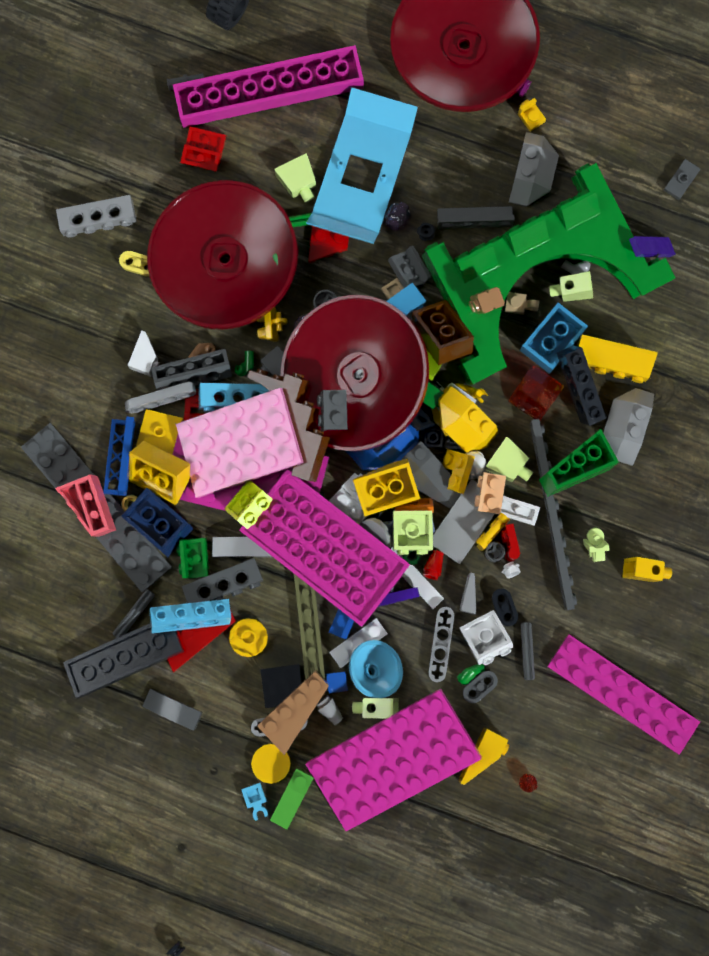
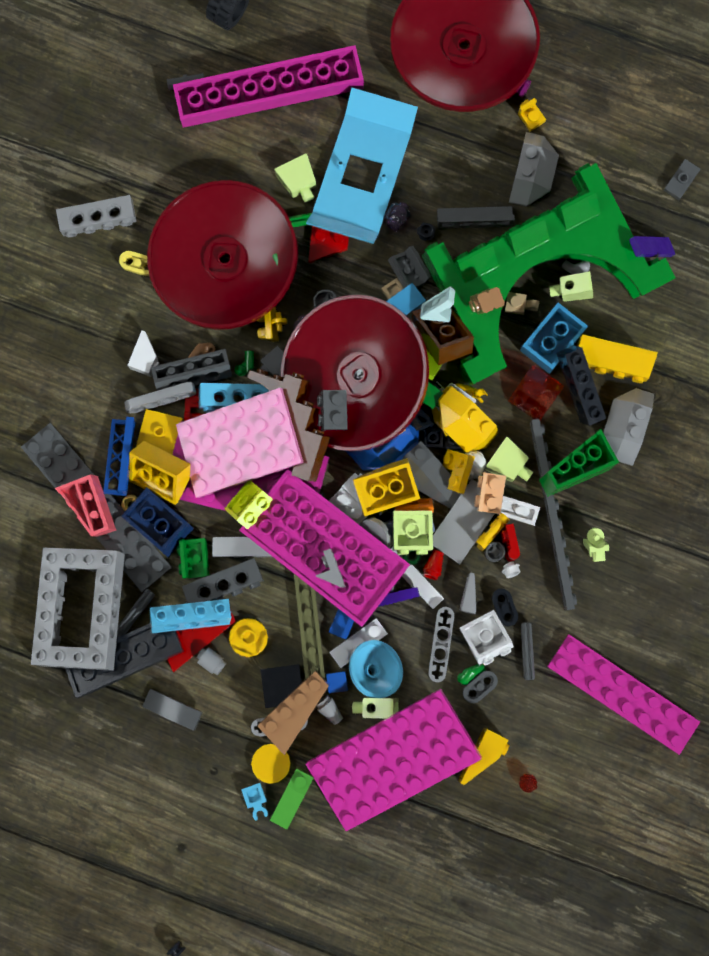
red slope [180,126,227,172] -> none
yellow torso [622,557,672,582] -> none
none -> light grey brick [31,548,125,671]
none -> light grey brick [197,648,226,675]
none -> light grey slope [316,549,346,588]
none -> light aqua slope [420,287,455,322]

